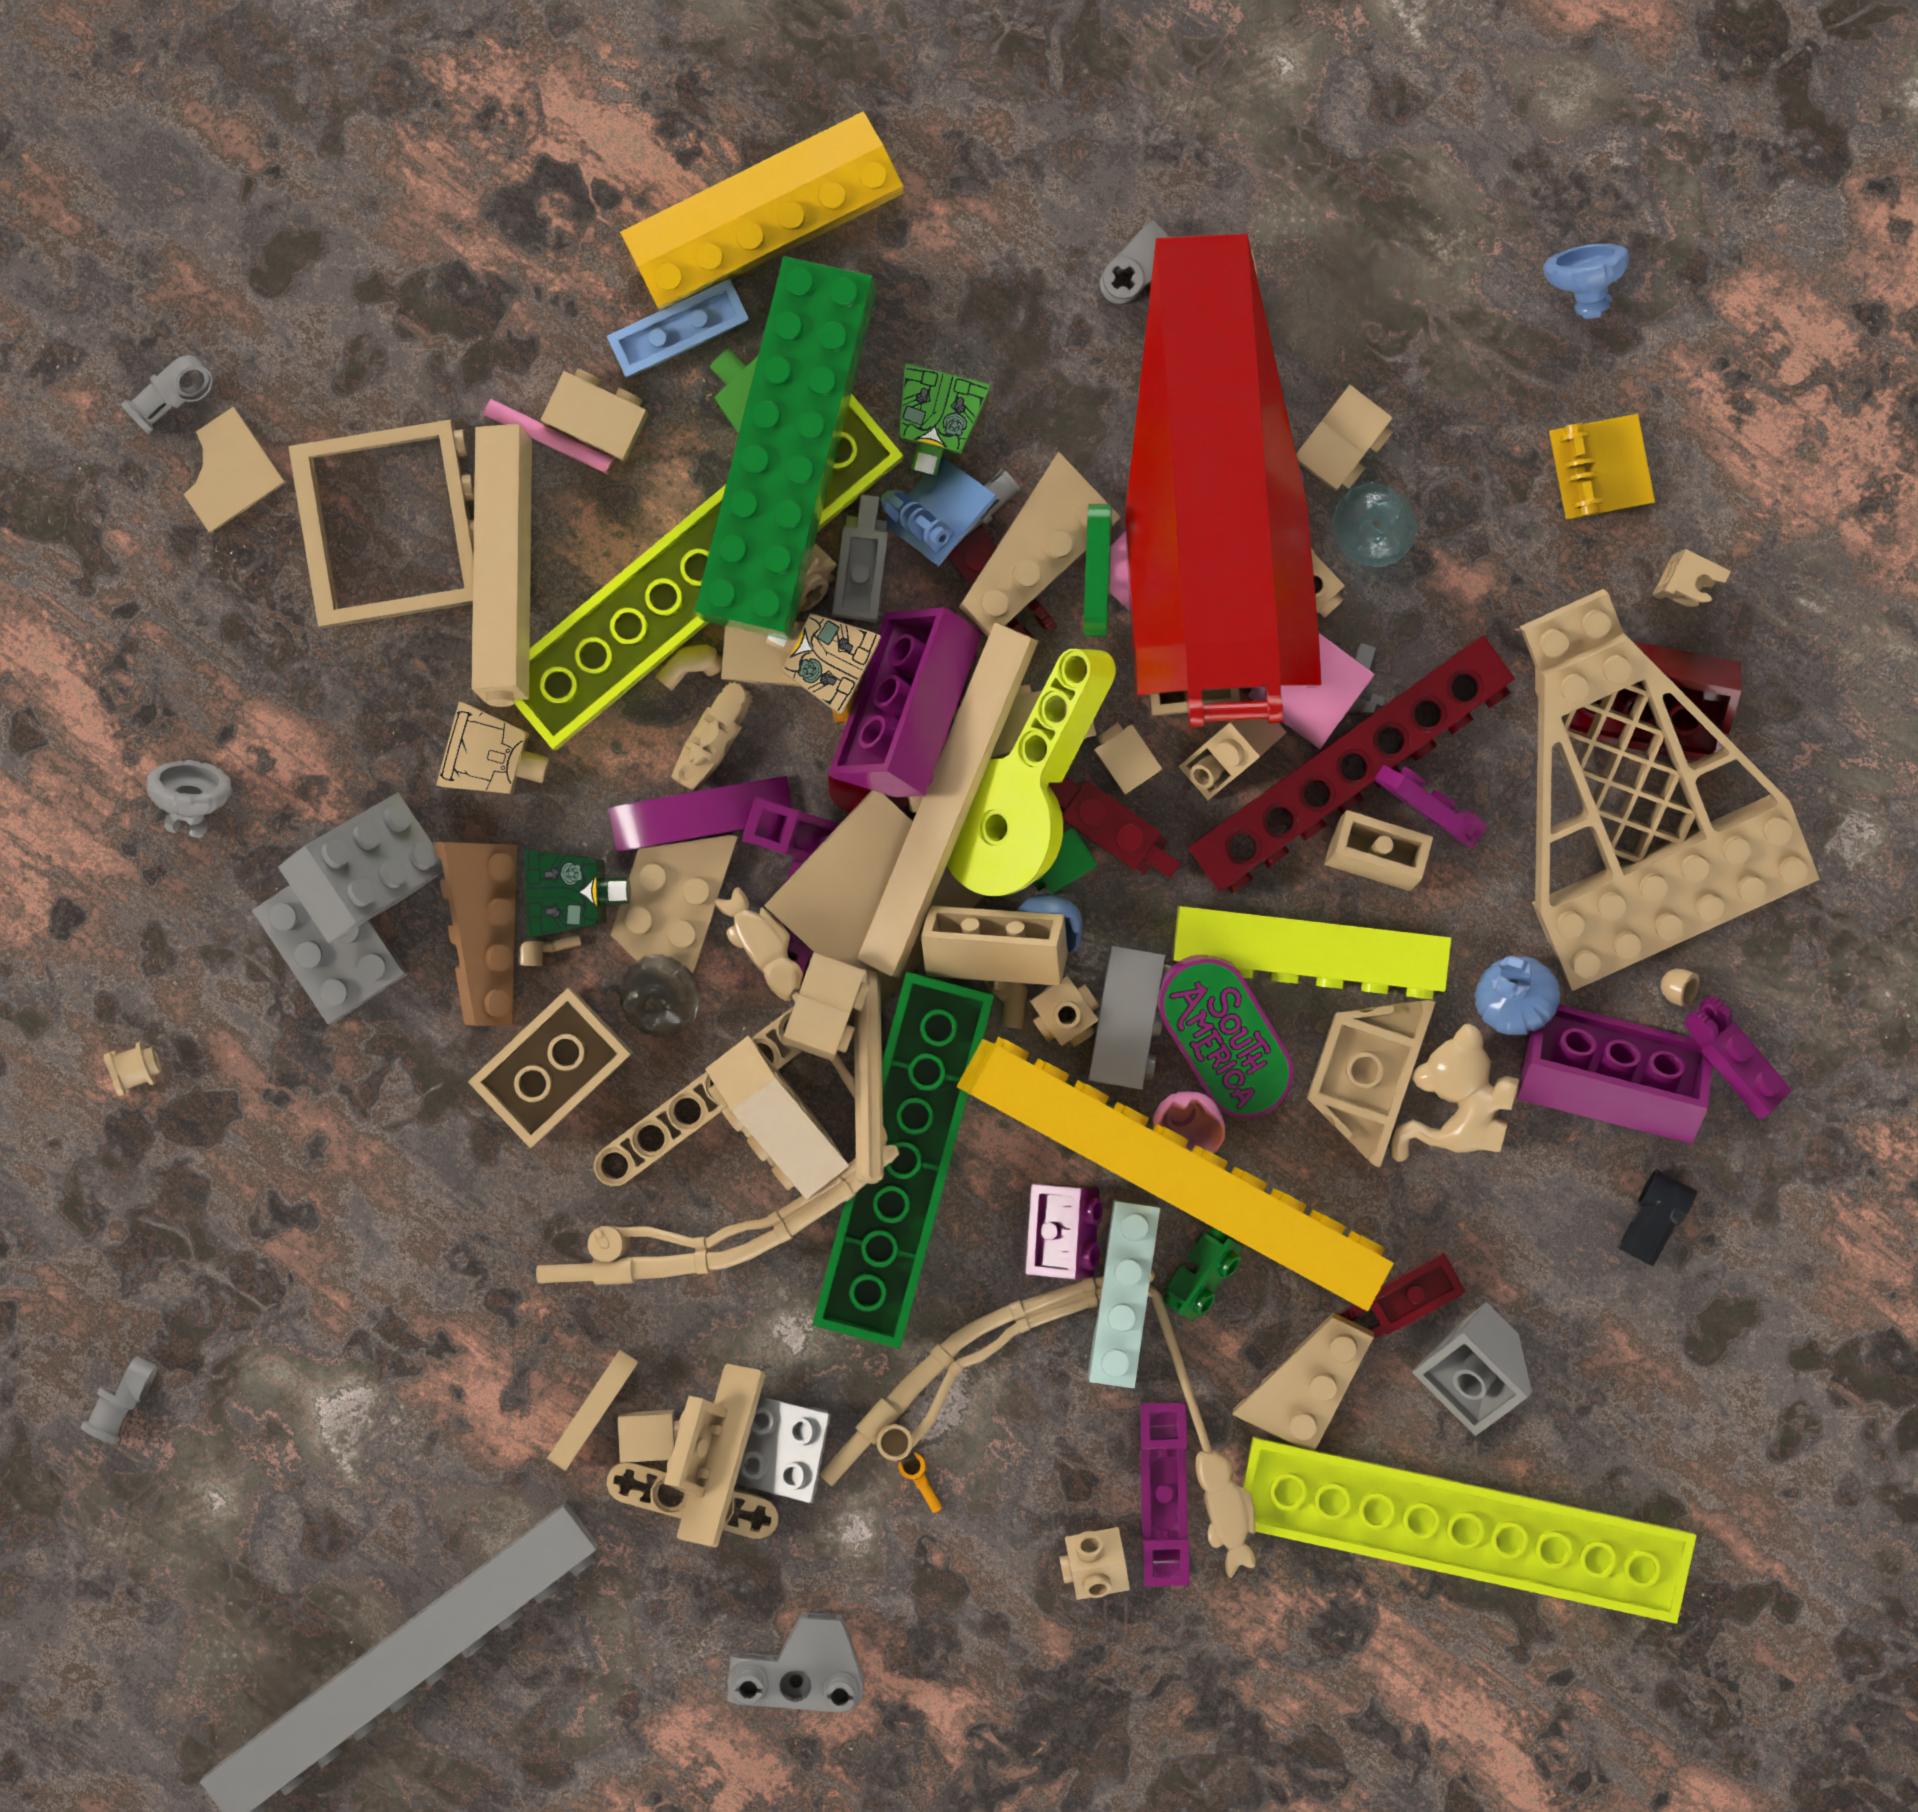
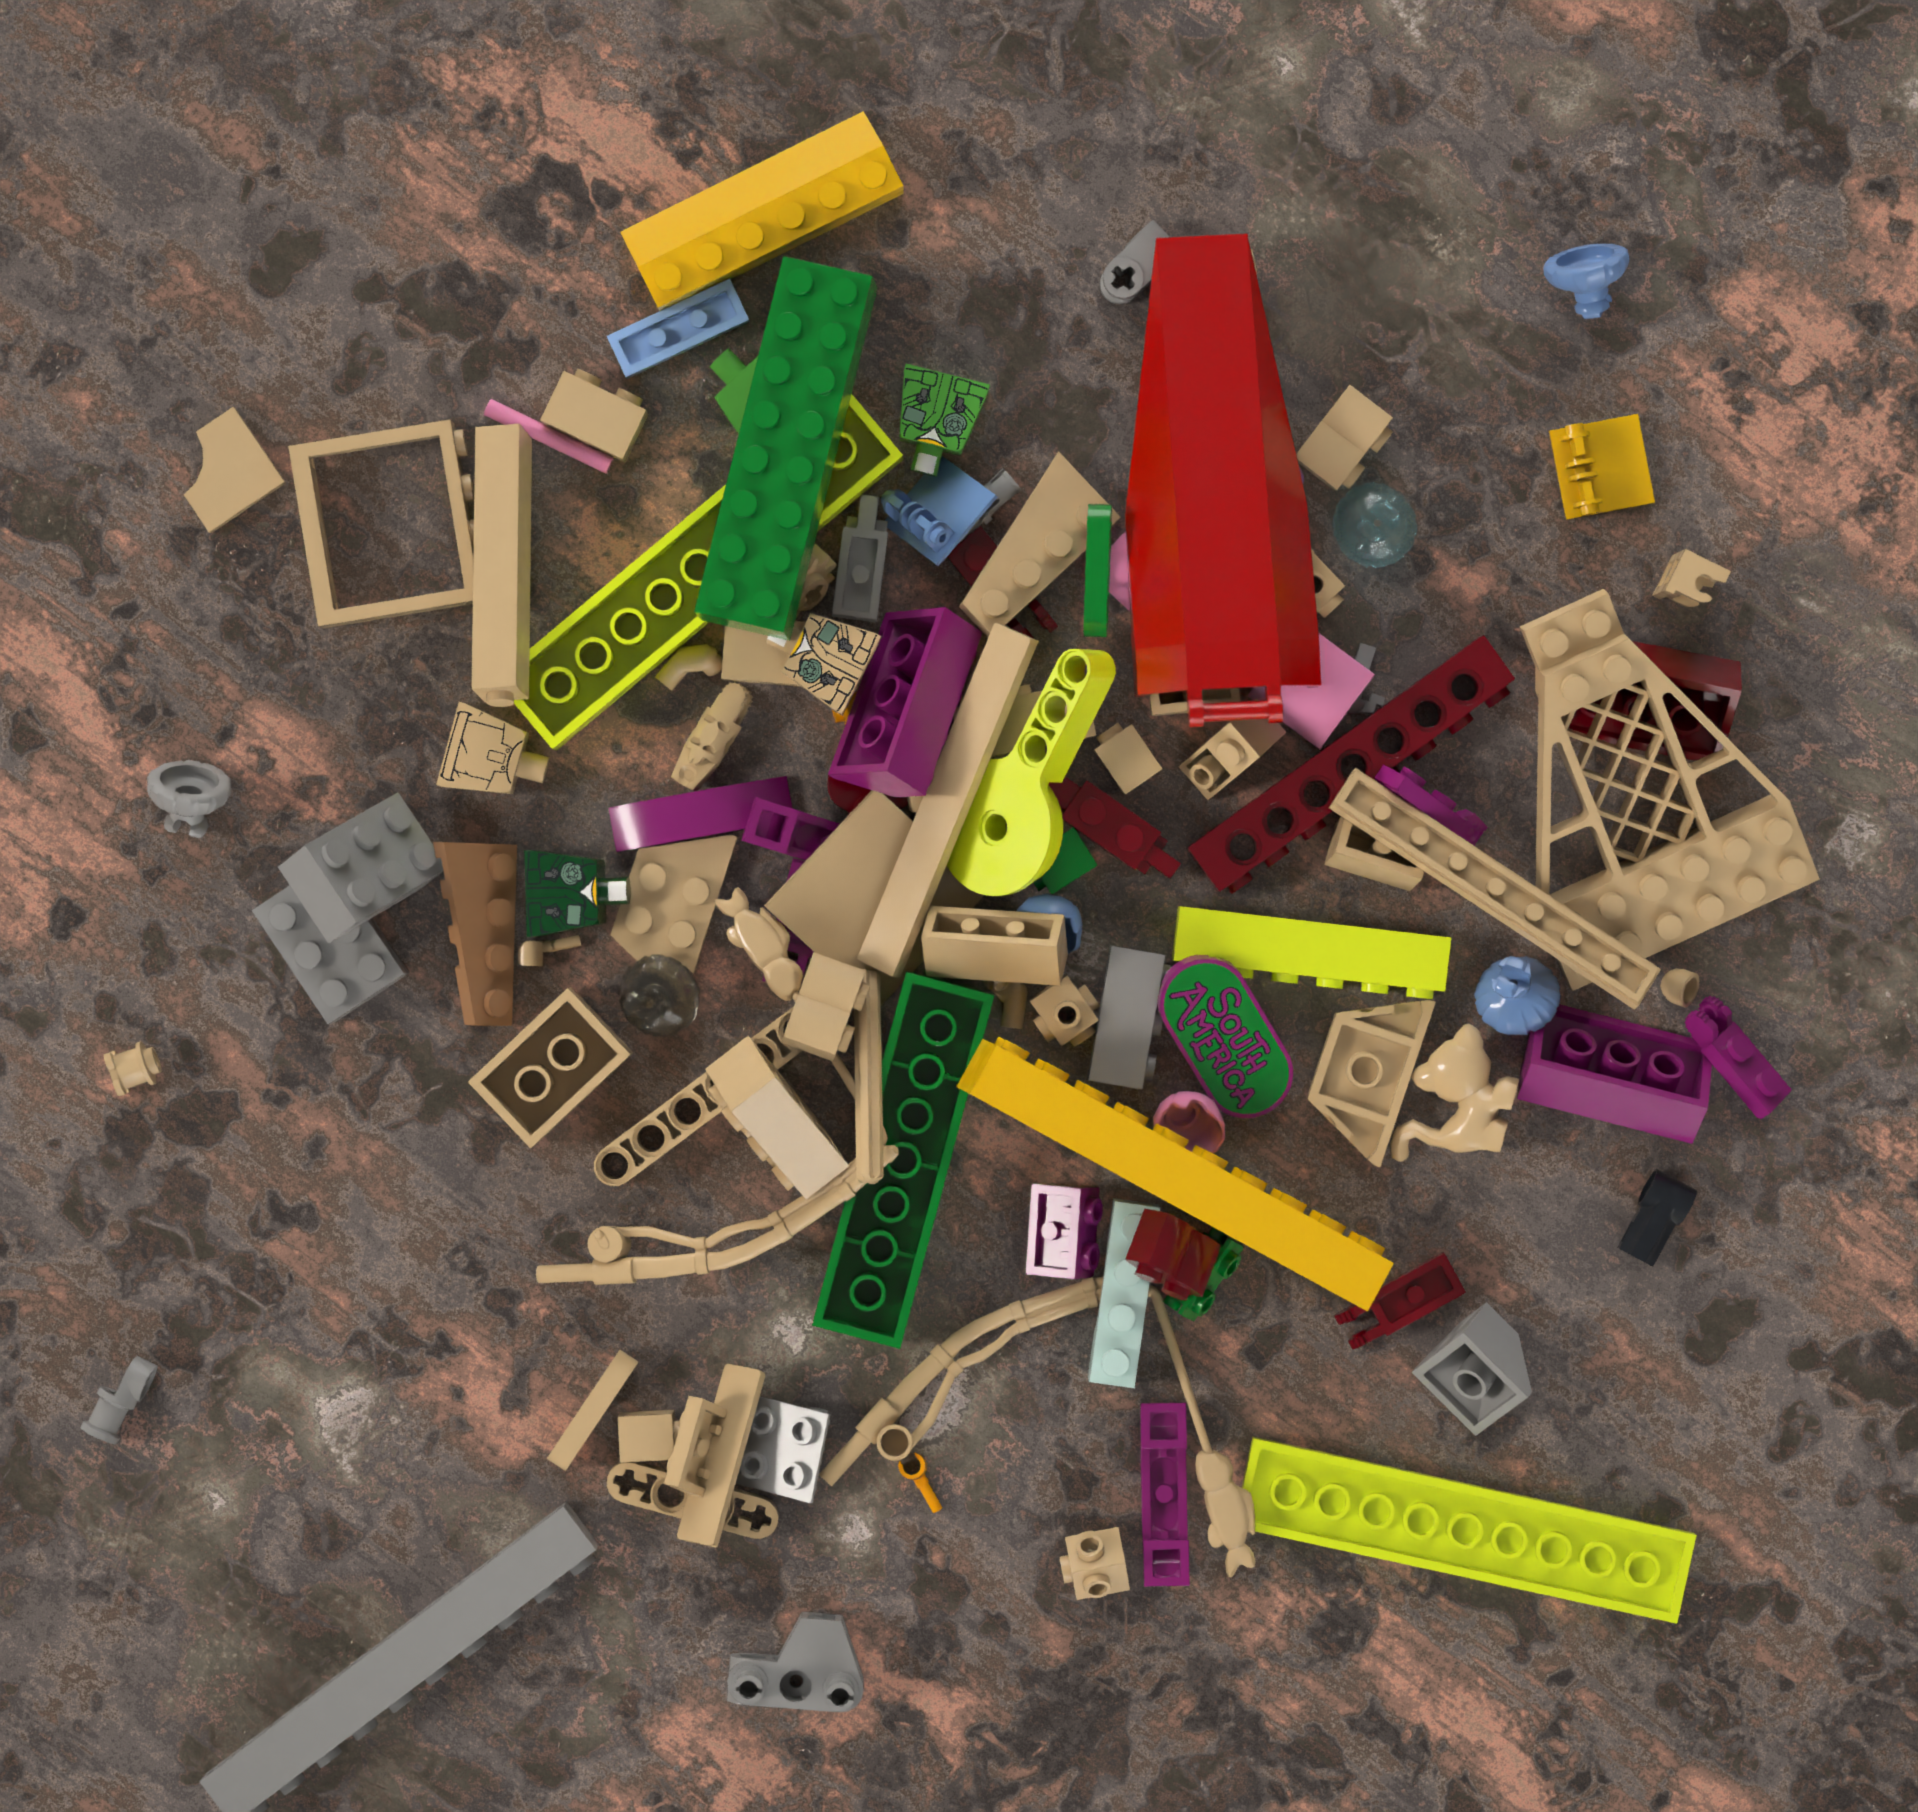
light grey connector [121,355,213,434] -> none
tan wing [1232,1313,1374,1451] -> none
none -> dark red brick [1125,1208,1221,1300]
none -> tan tile [1329,768,1661,1009]

